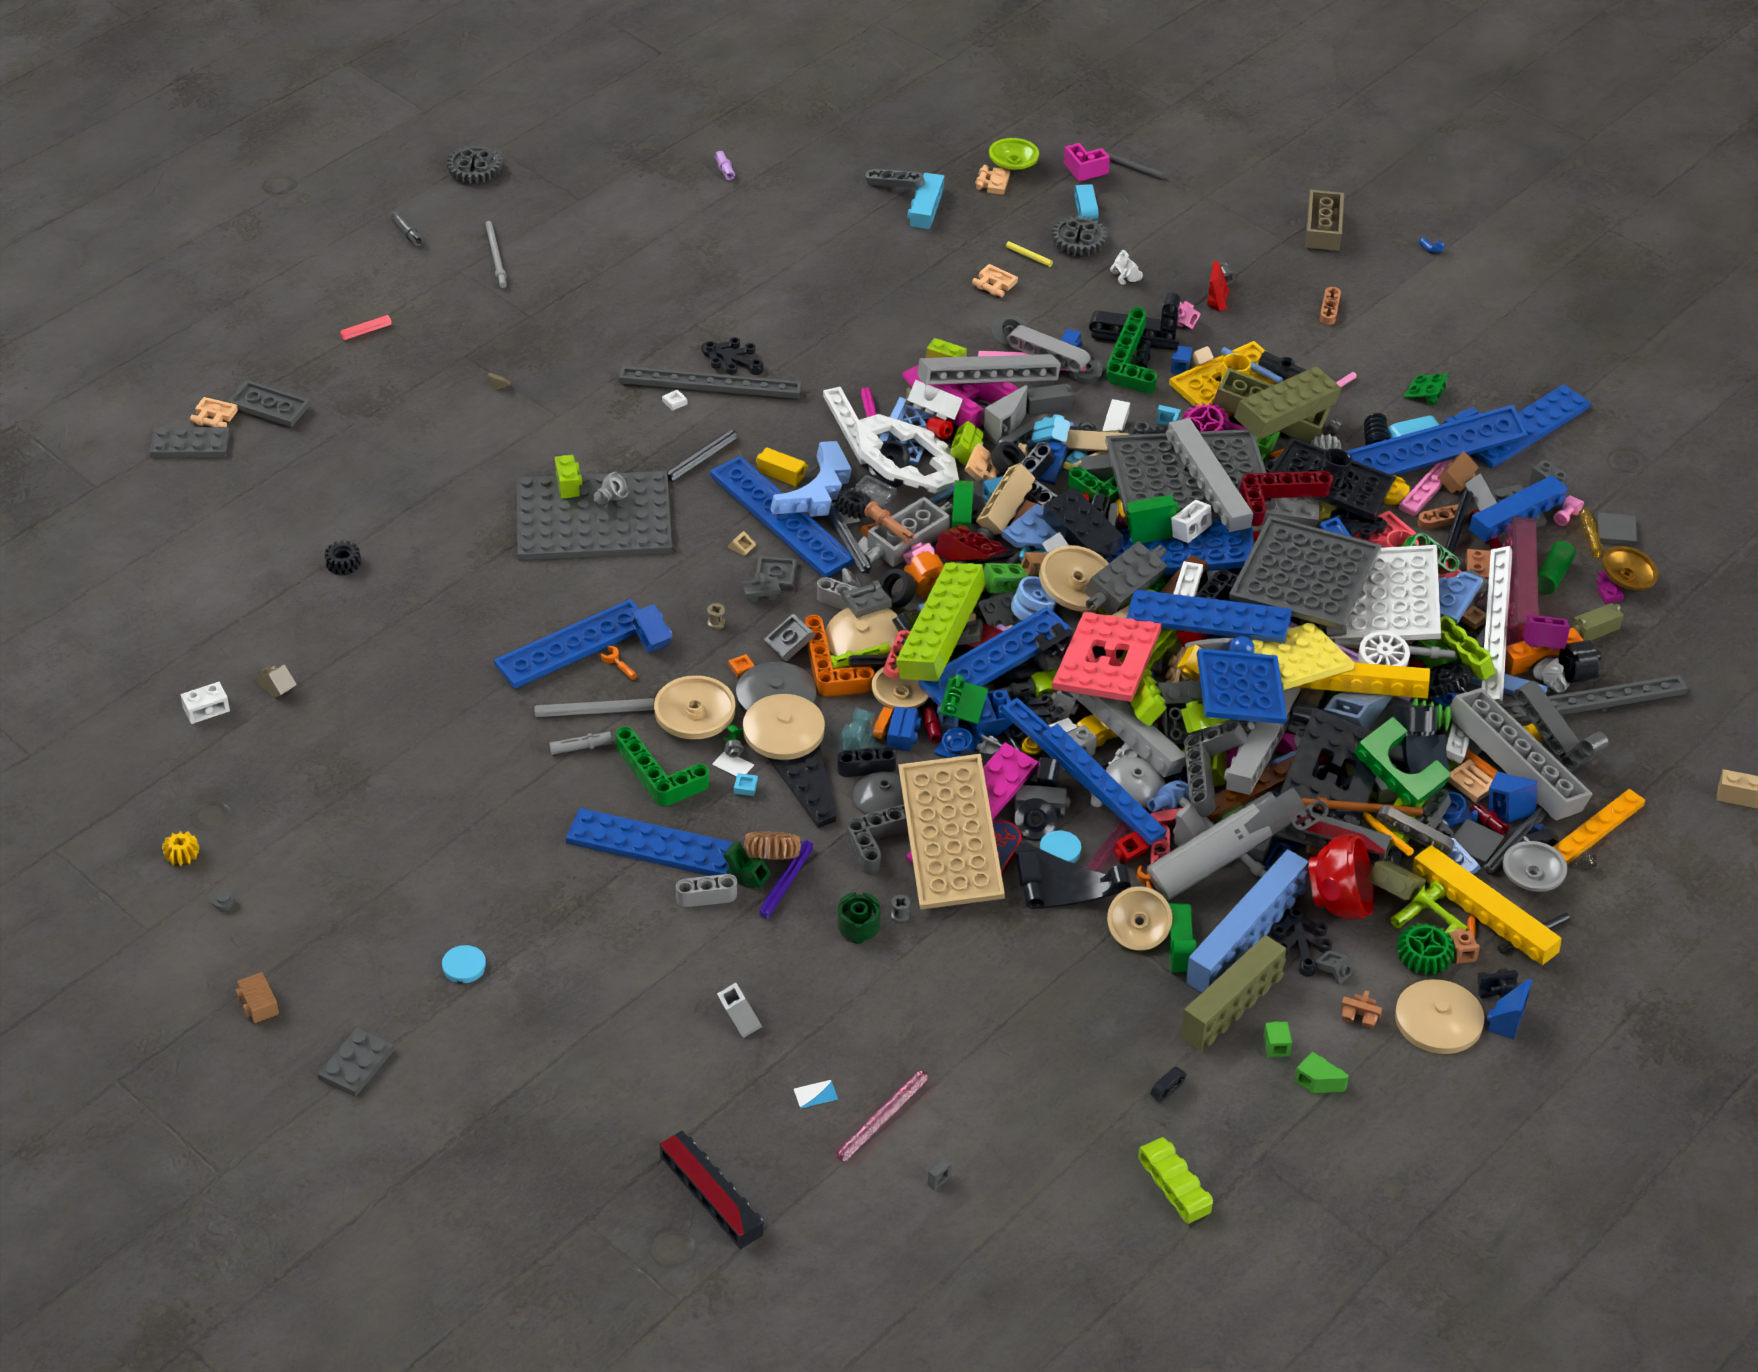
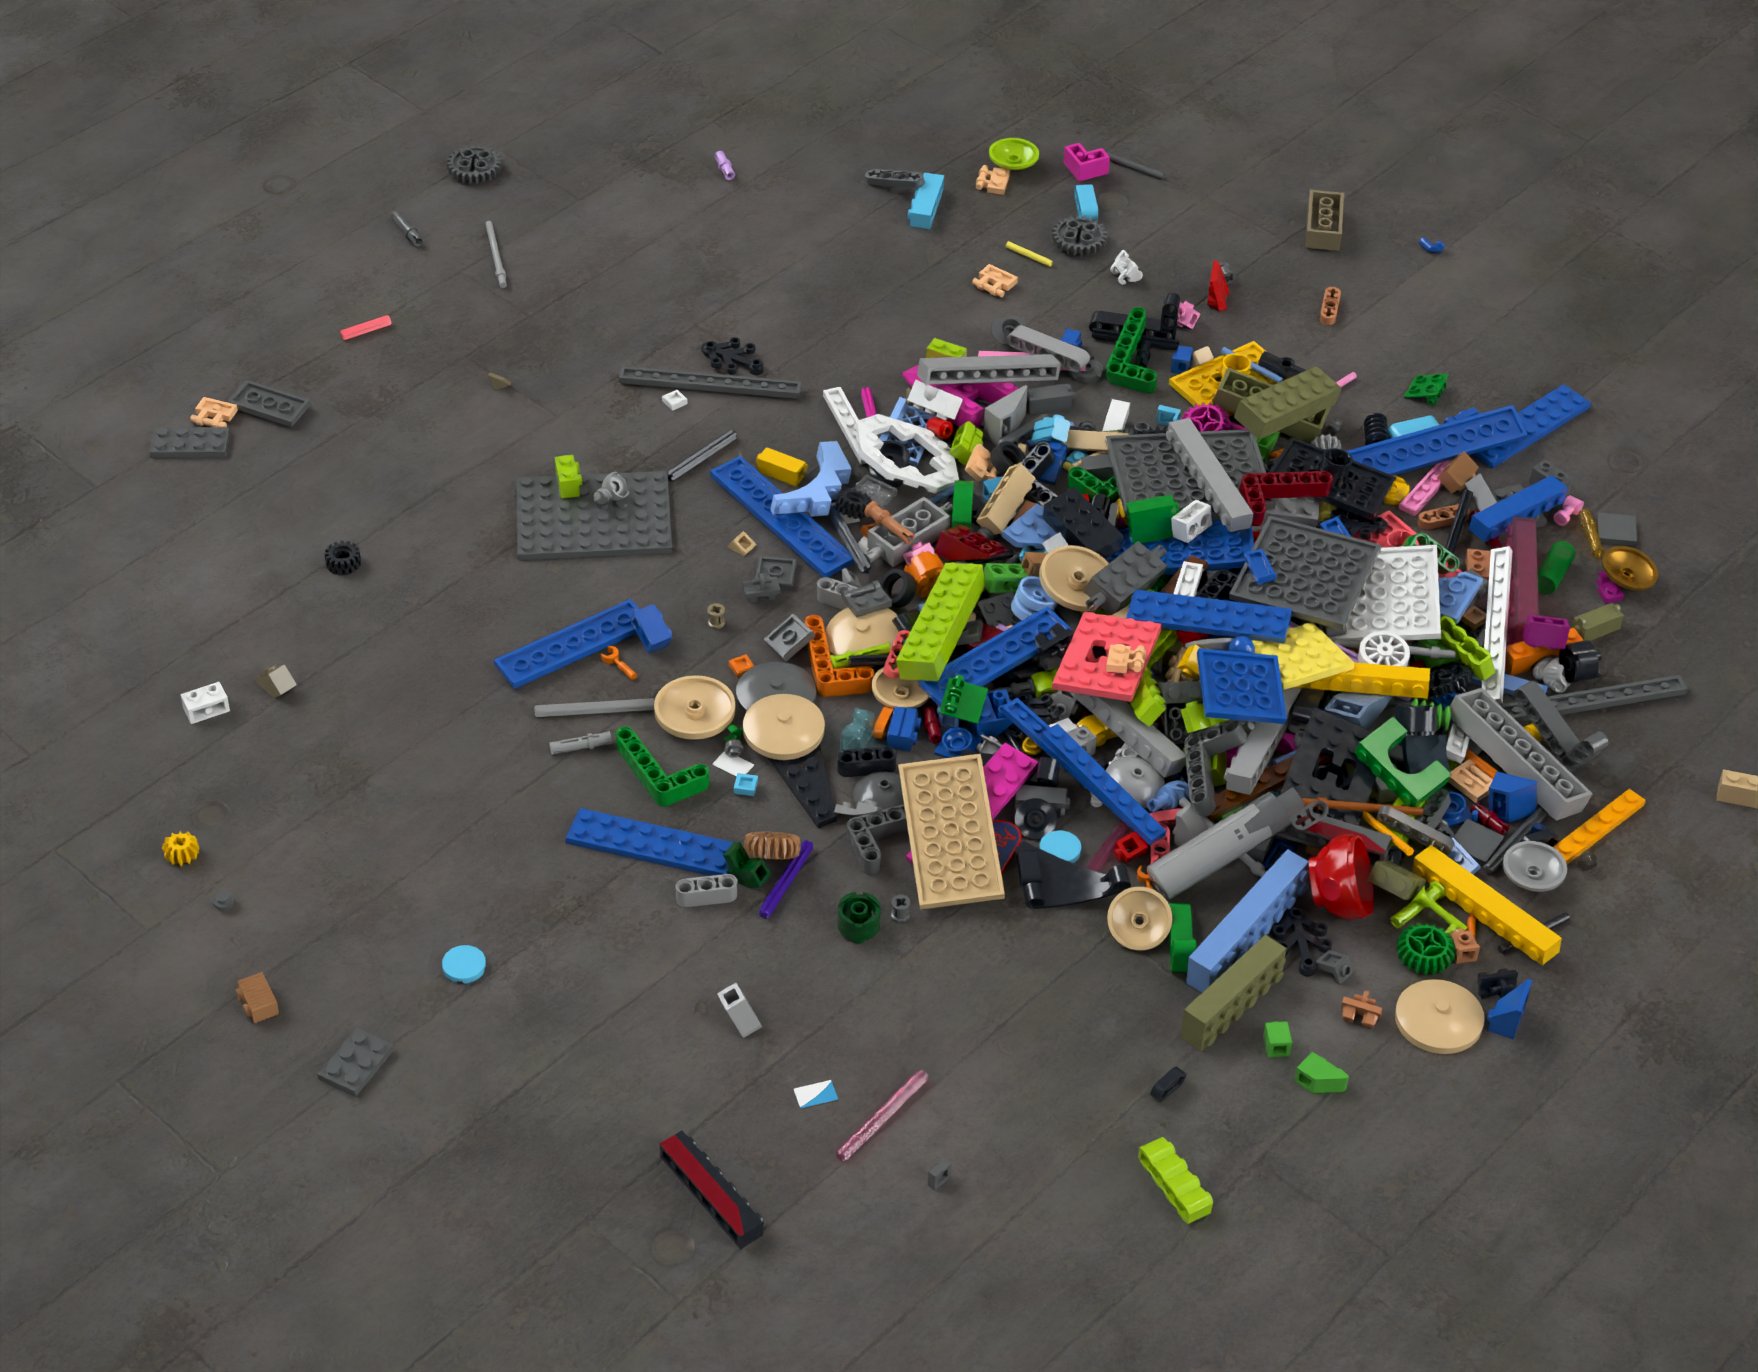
none -> light grey slope [834,799,882,816]
none -> light nougat plate [1106,644,1146,673]
none -> blue tile [1243,549,1276,585]

